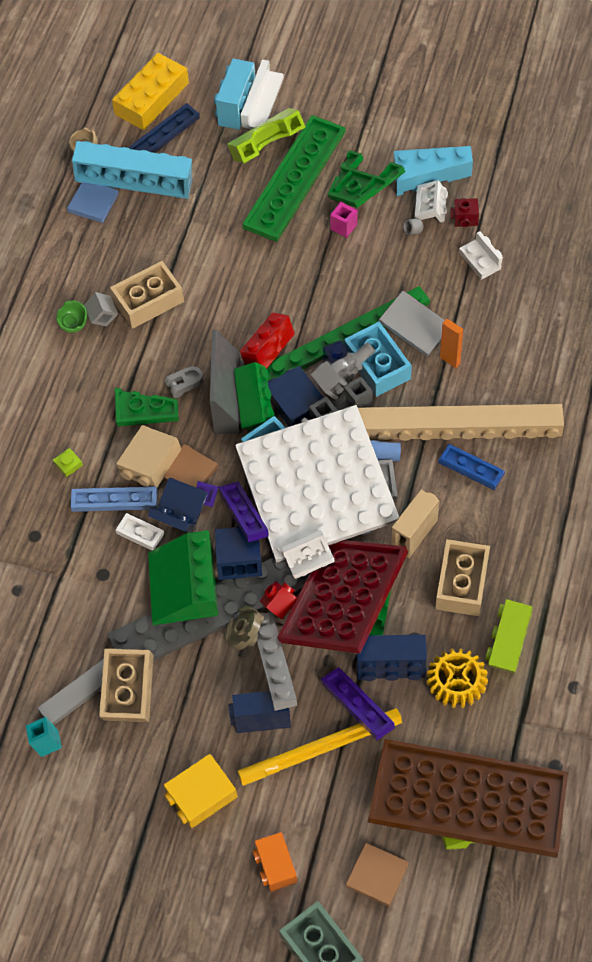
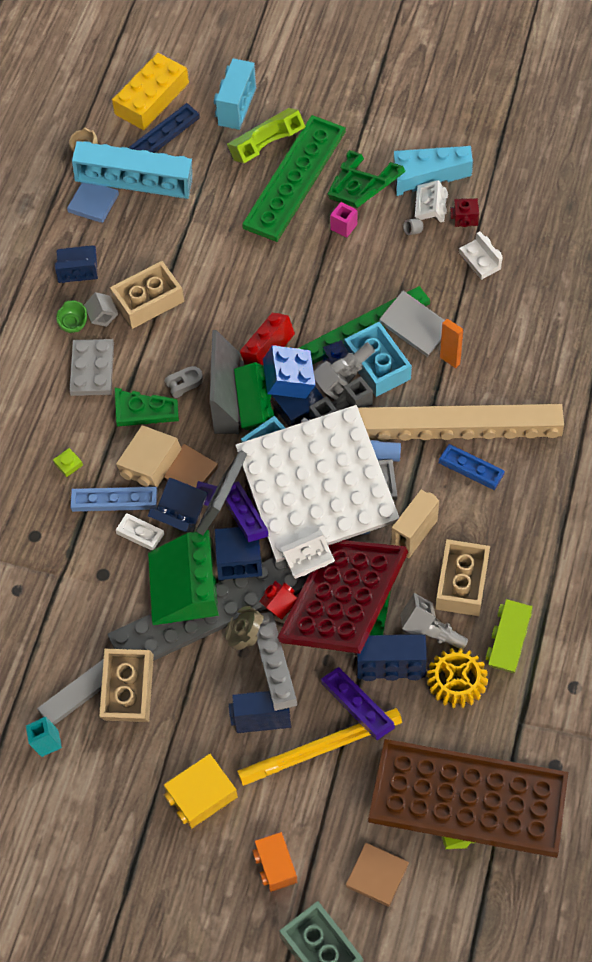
white panel [241,60,284,129] -> none
none -> dark blue bracket [55,245,98,283]
none -> light grey plate [70,339,114,396]
none -> dark grey tile [196,450,247,535]
none -> blue brick [263,345,316,399]
none -> light grey brick [400,593,468,649]

